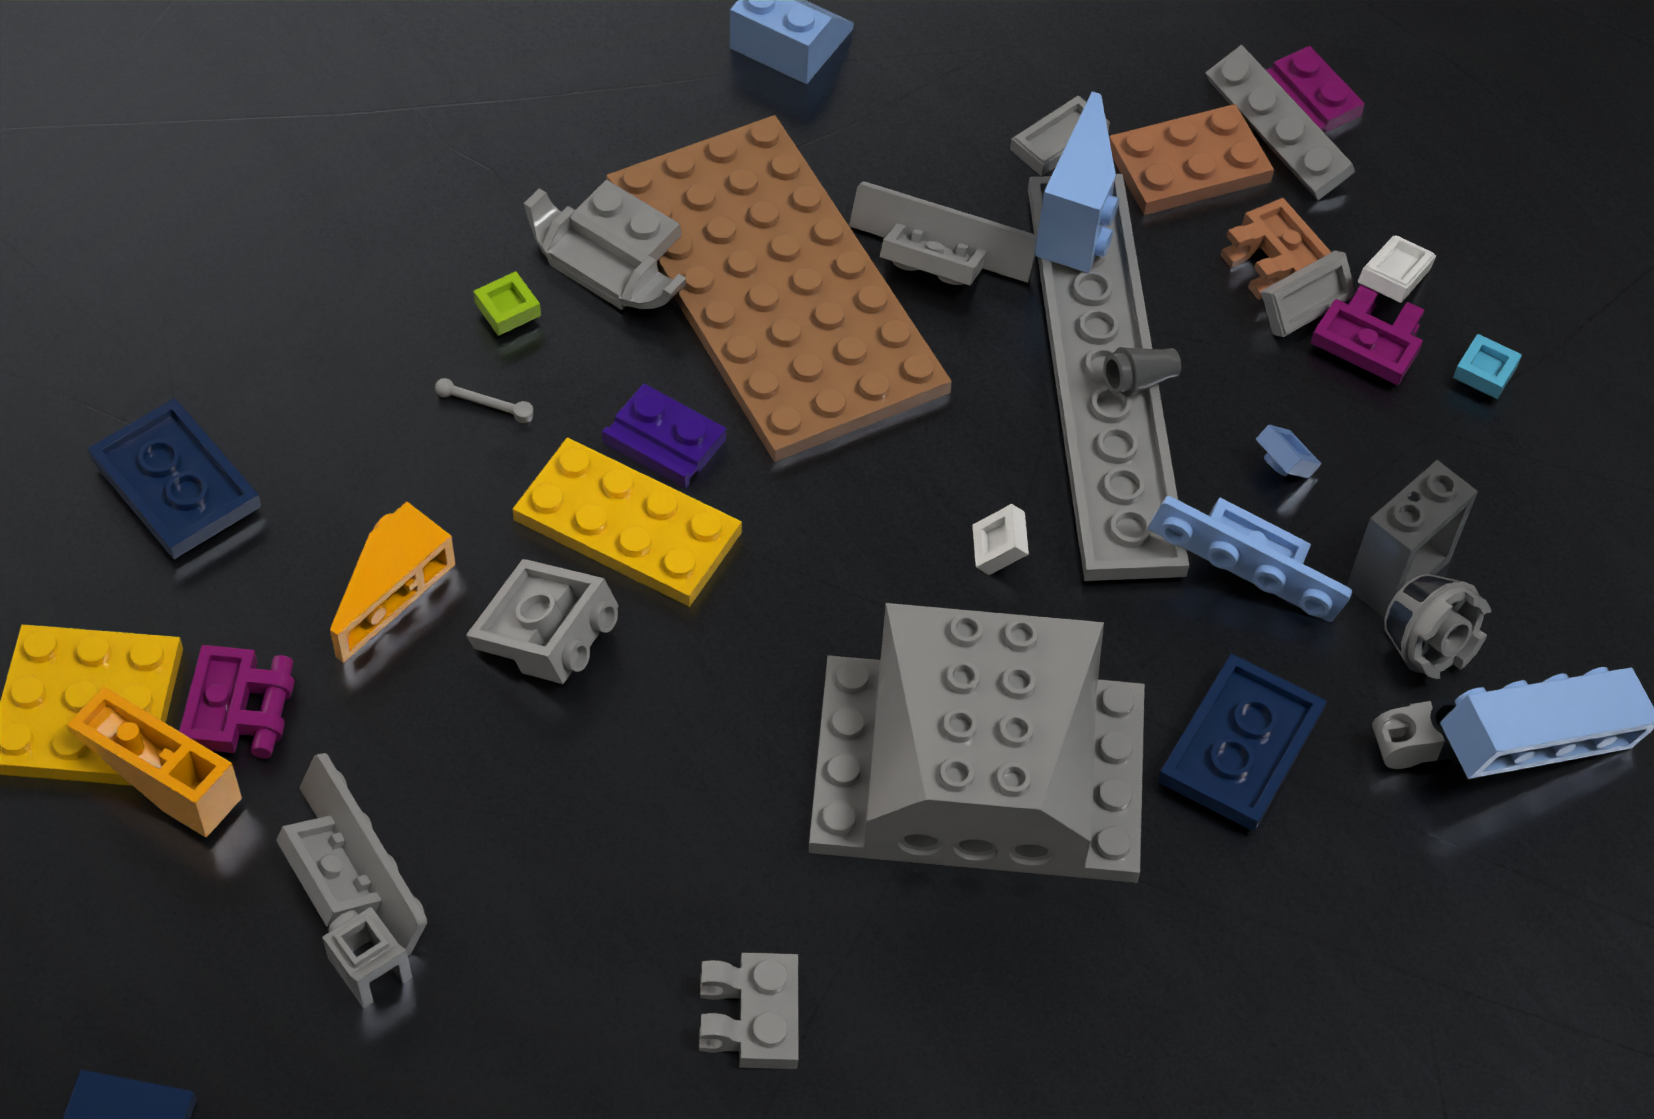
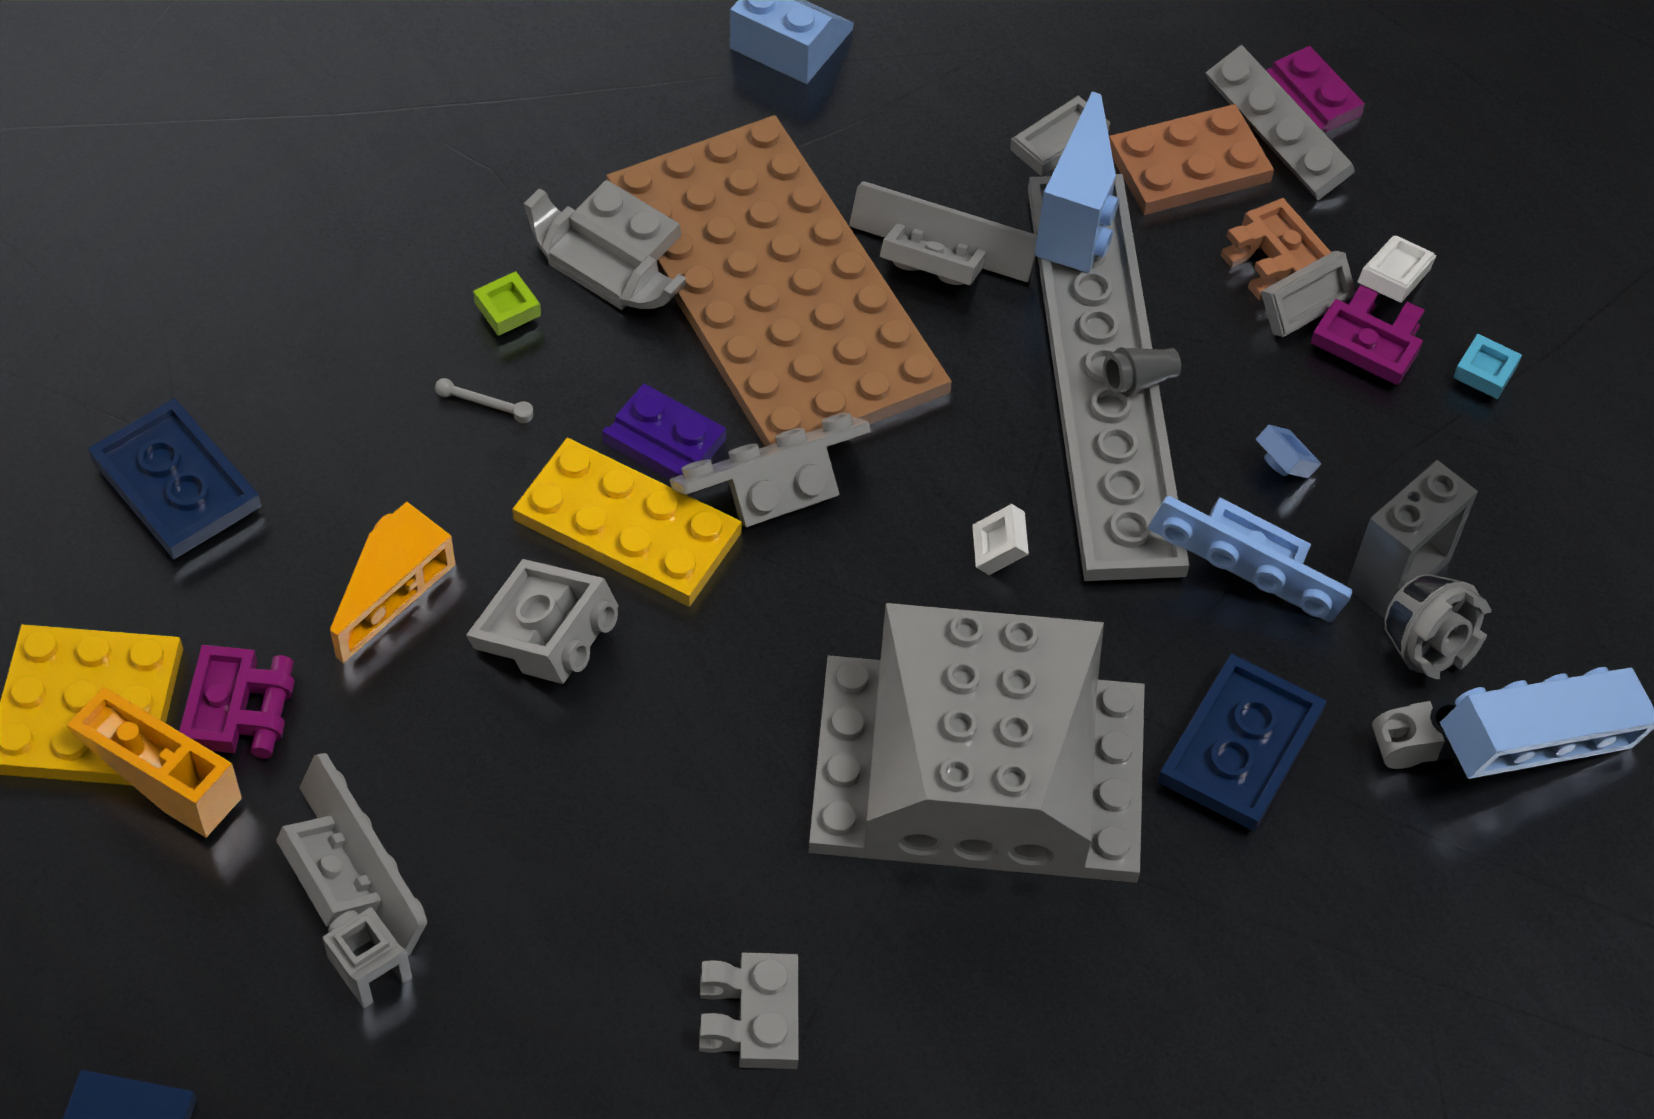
none -> light grey bracket [670,413,871,527]

